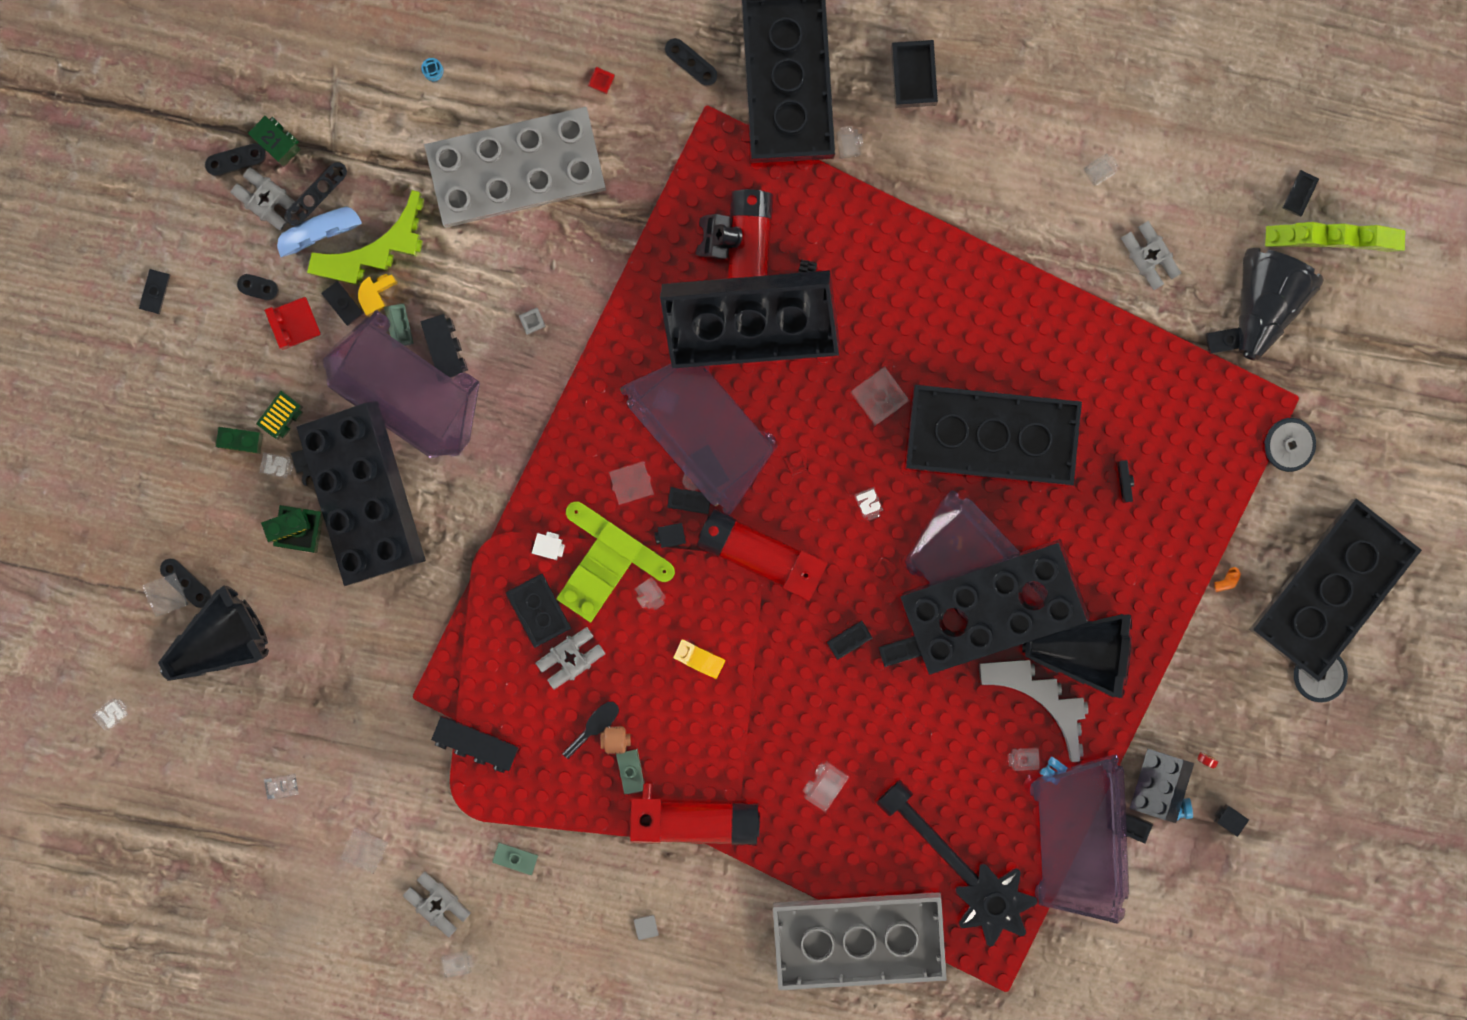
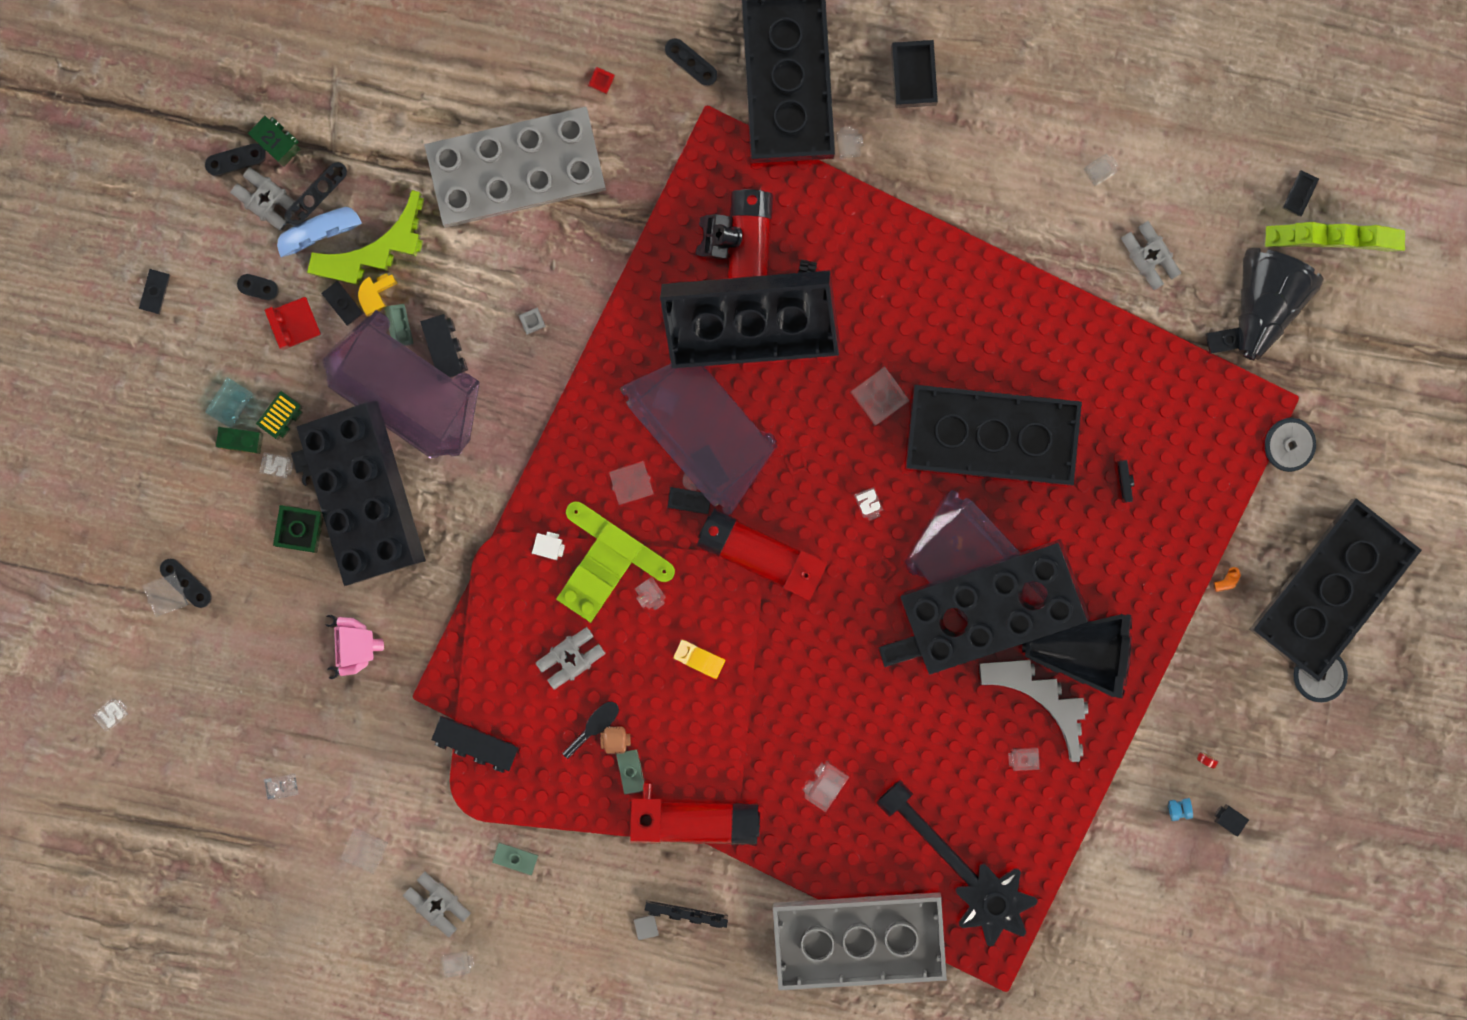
black cone [158,585,269,681] -> none
dark green brick [261,508,311,543] -> none
dark azure wheel [421,58,444,82] -> none
black tile [505,573,572,648] -> none
black brick [654,523,686,548] -> none
black plate [826,620,873,660] -> none
clear purple windscreen [1030,755,1129,924] -> none
dark azure wheel [1039,756,1068,785] -> none
black plate [1107,808,1153,844] -> none
black piece [1129,749,1194,823] -> none
none -> clear light blue plate [205,377,253,428]
none -> bright pink torso [325,615,384,679]
none -> black wing [645,900,728,928]

